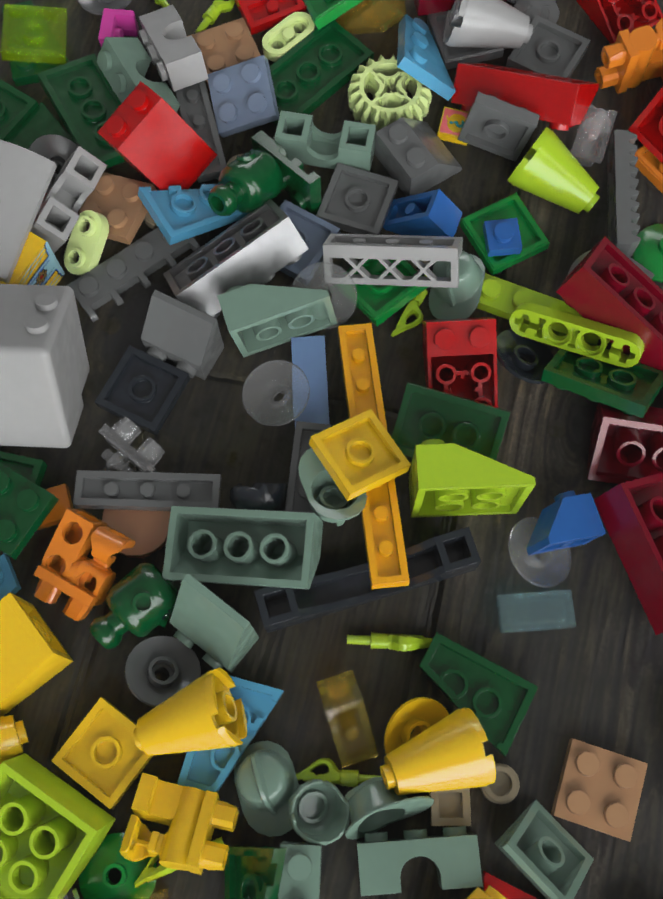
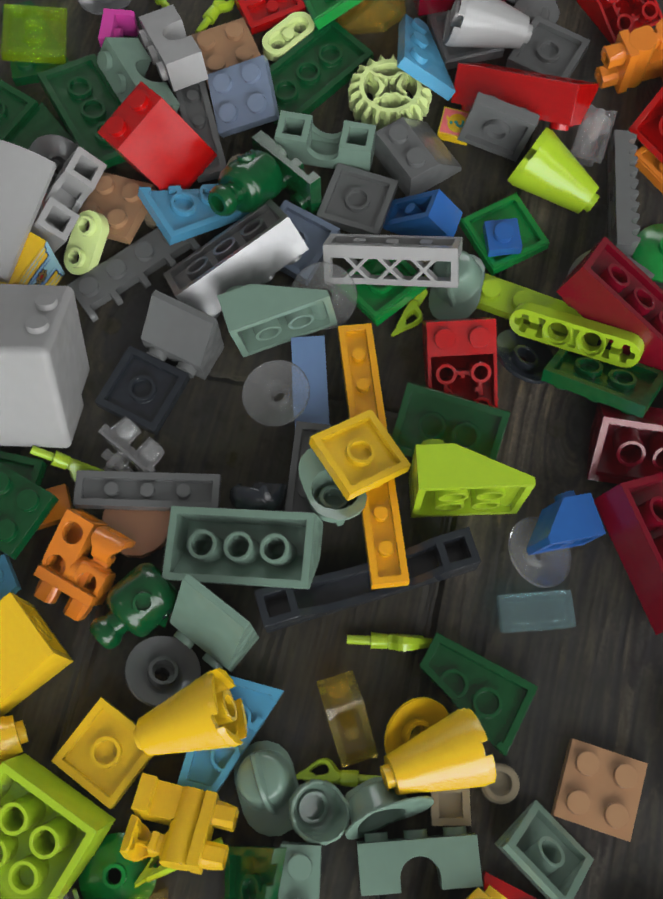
none -> lime hand [30,445,104,482]

